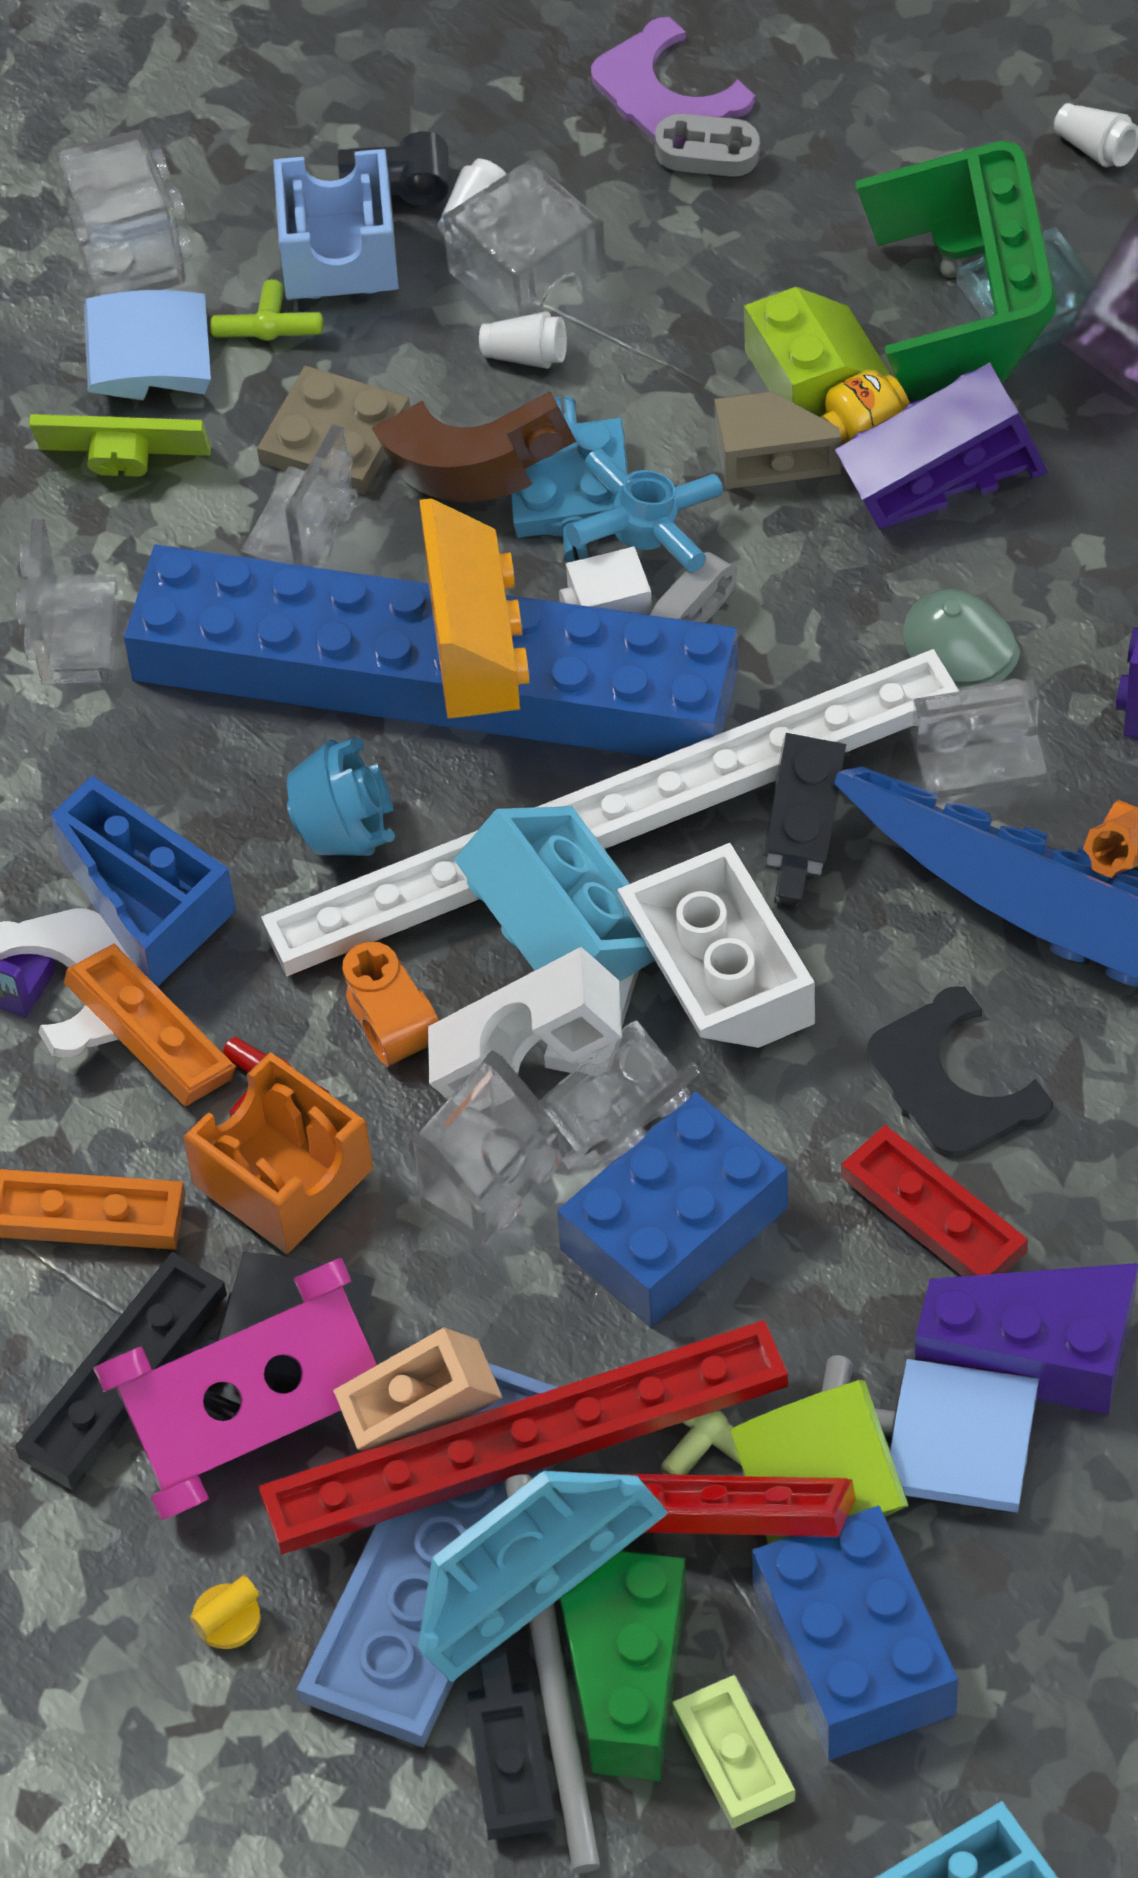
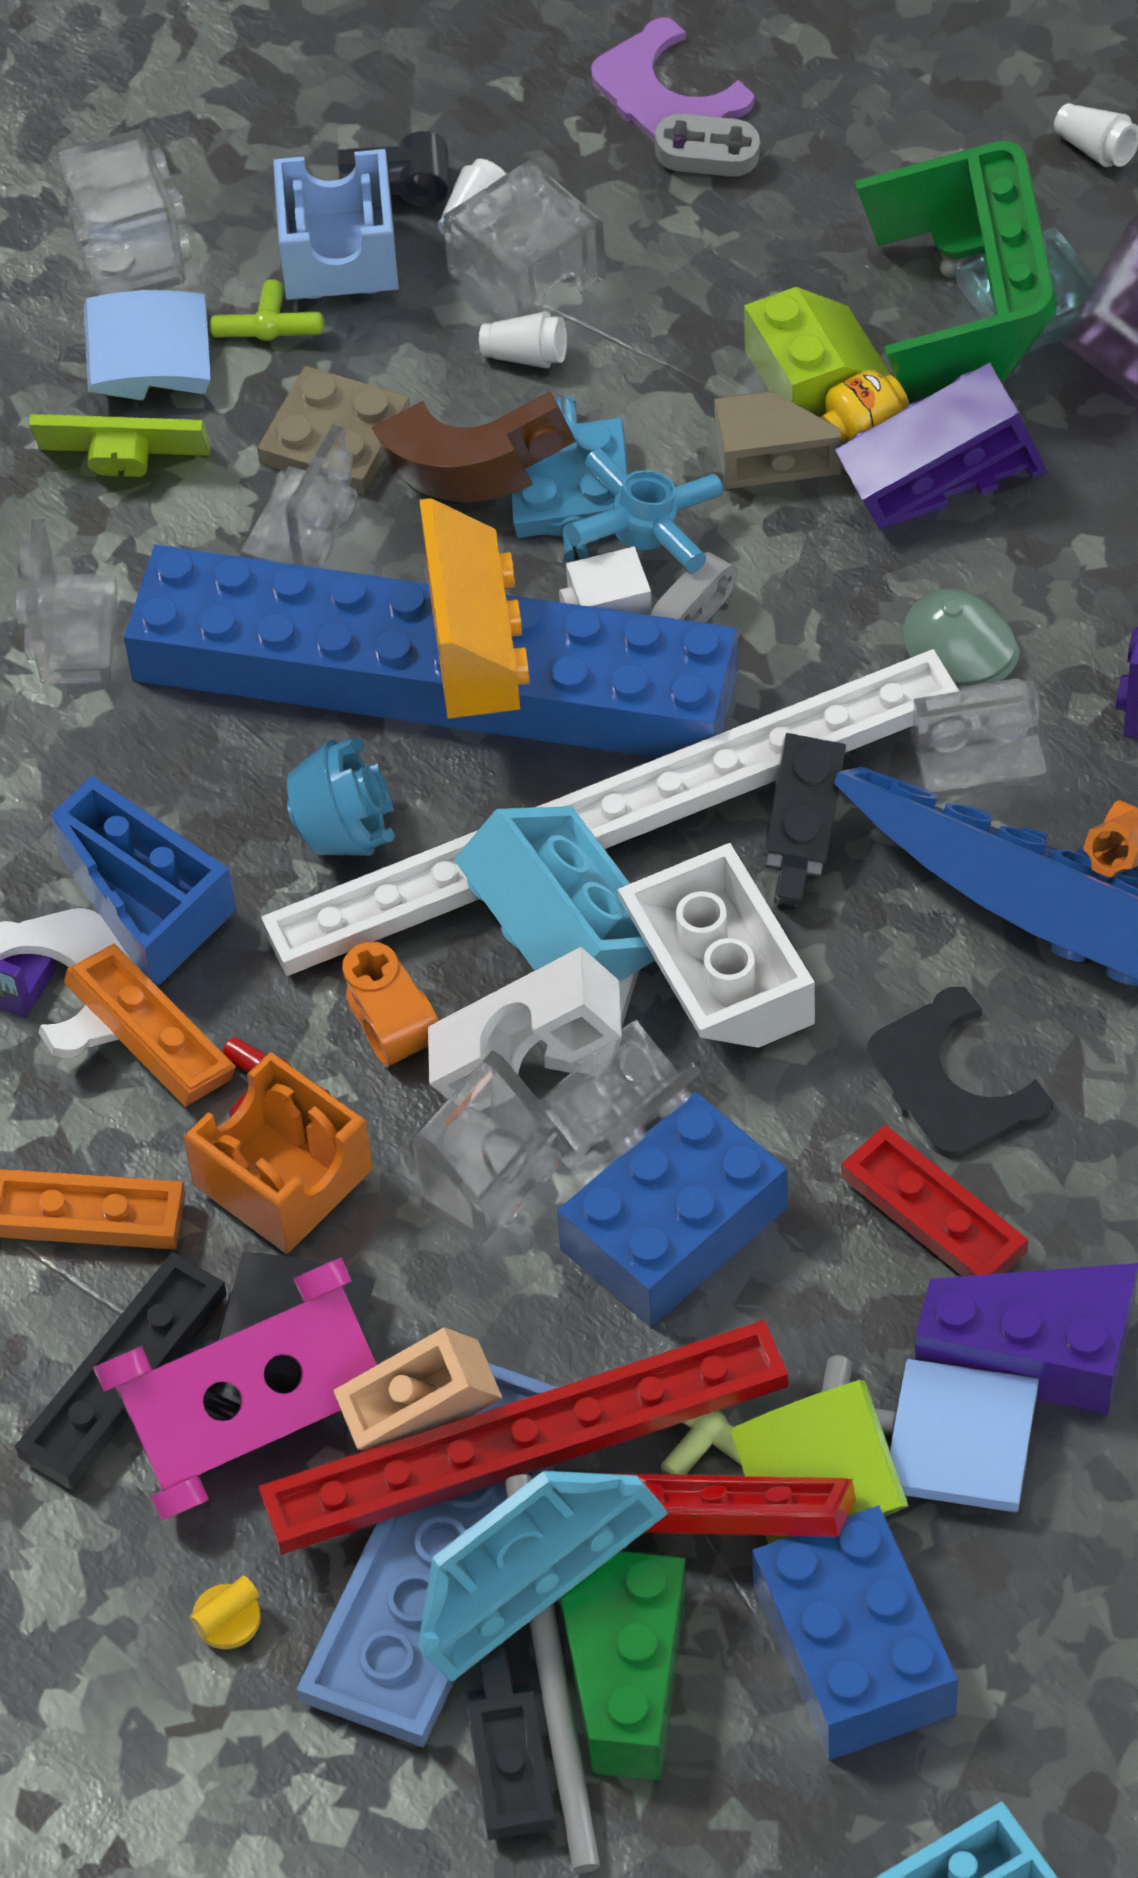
yellowish green plate [672,1675,795,1829] -> none

